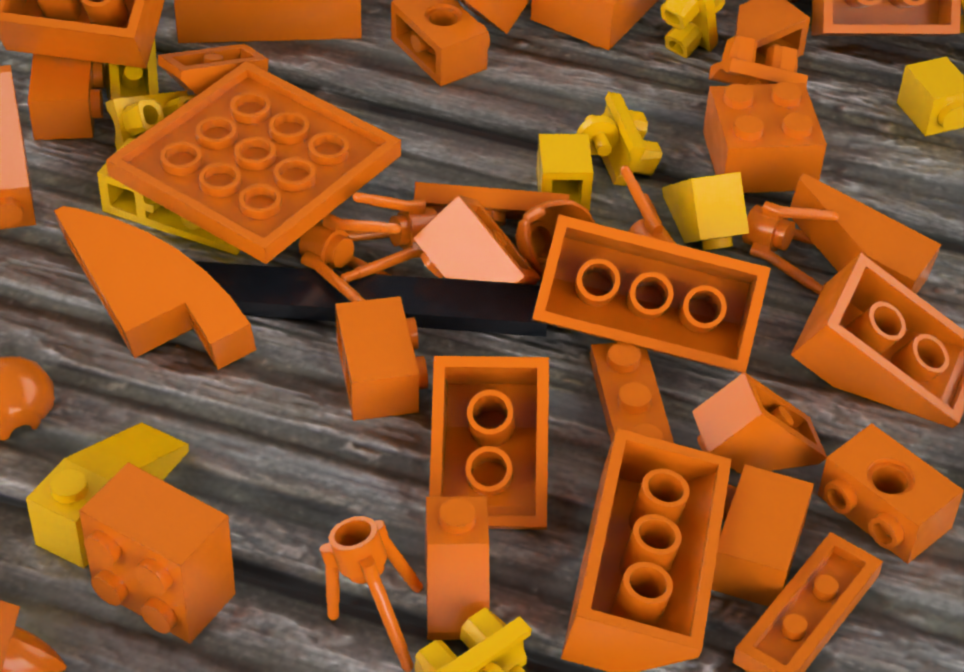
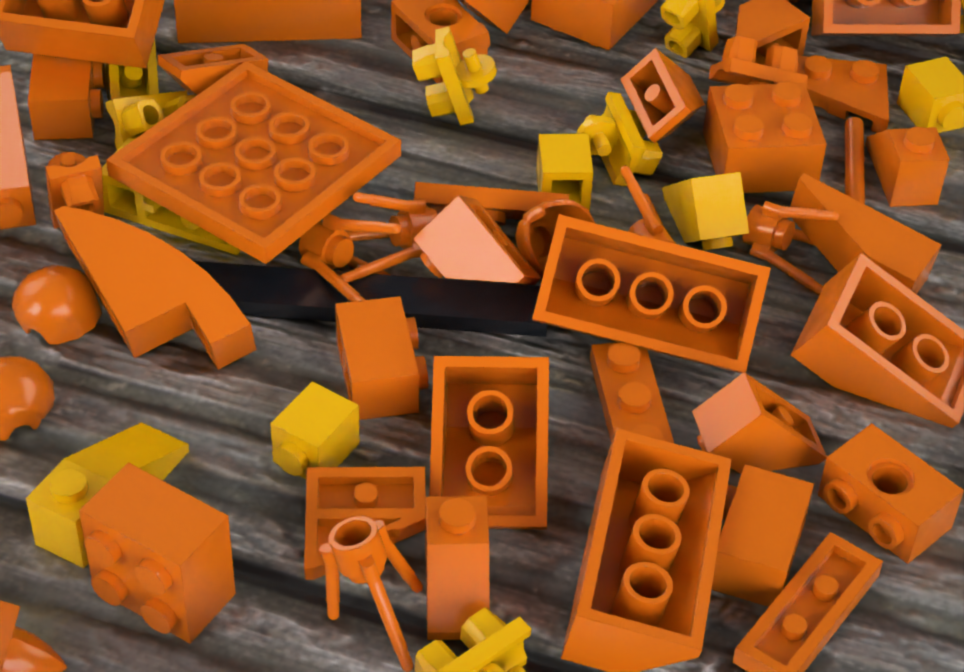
none -> orange hair [12,265,102,345]
none -> orange hips [45,152,104,229]
none -> yellow brick [270,381,360,479]
none -> orange wing [304,467,426,580]
none -> yellow hips [412,26,497,126]
none -> orange slope [620,48,705,143]
none -> orange wing [797,55,889,133]
none -> orange bar [844,117,865,204]
none -> orange slope [865,127,950,207]

